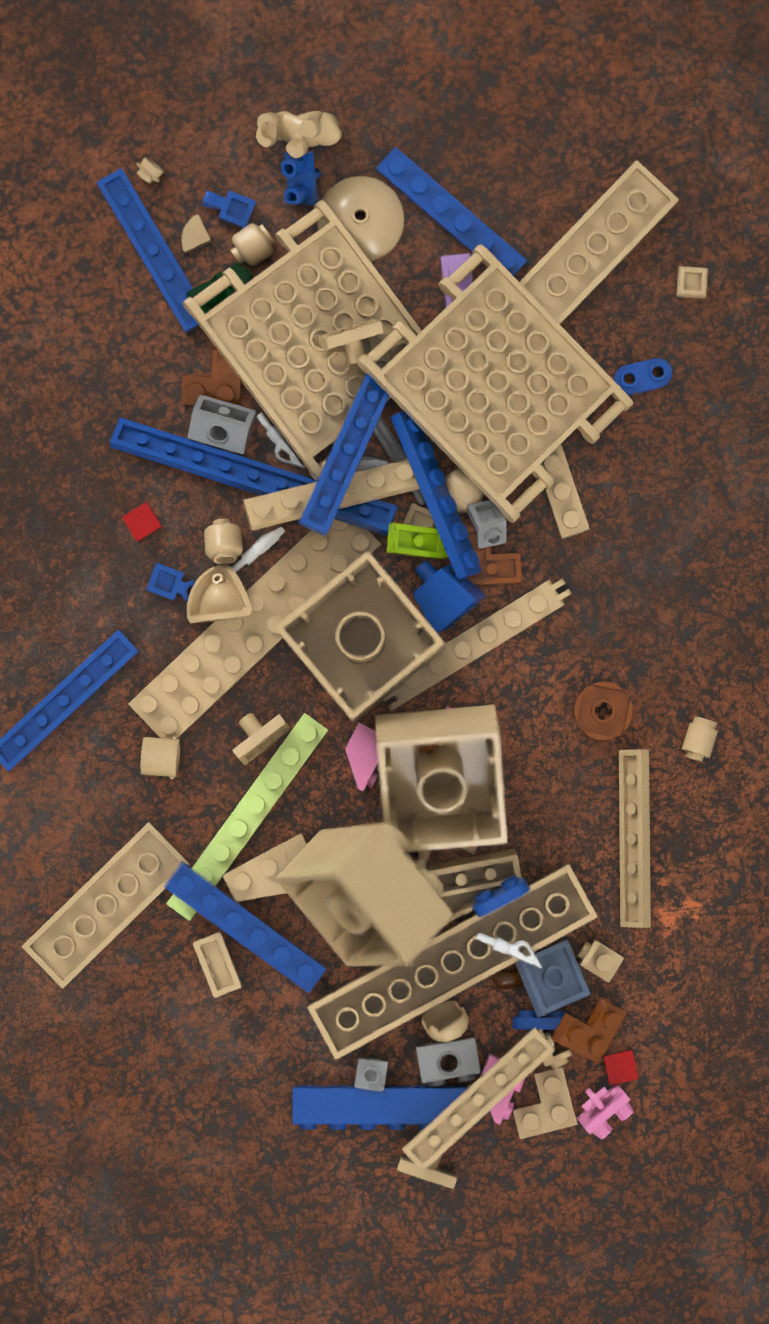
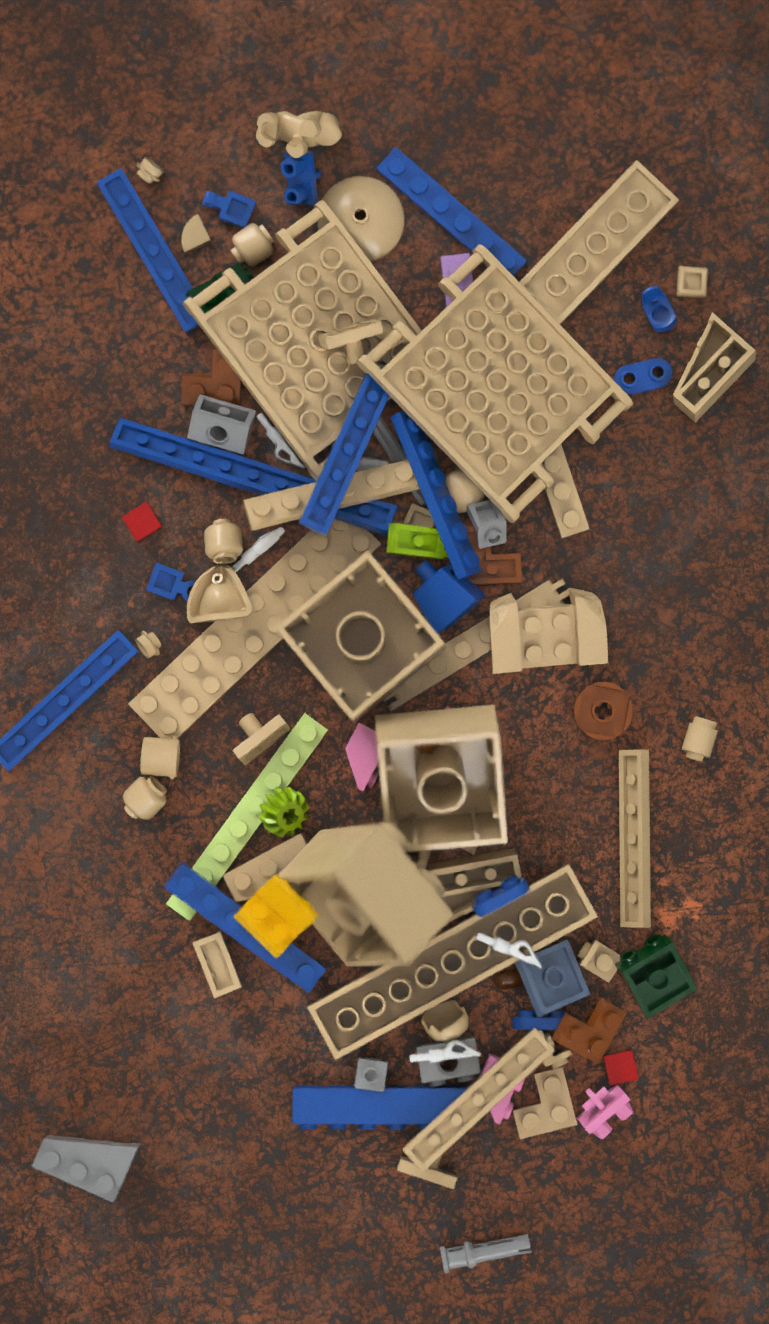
tan plate [21,822,190,989] -> none
none -> light grey wedge [31,1135,140,1203]
none -> tan head [123,776,167,820]
none -> tan plate [135,631,162,659]
none -> yellow bracket [233,874,319,958]
none -> lime gear [259,786,310,838]
none -> white hand [410,1040,482,1063]
none -> light grey pin [440,1234,531,1274]
none -> tan piece [490,588,608,674]
none -> dark green plate [615,934,697,1019]
none -> blue hair [641,286,678,333]
none -> tan wedge [673,312,756,423]

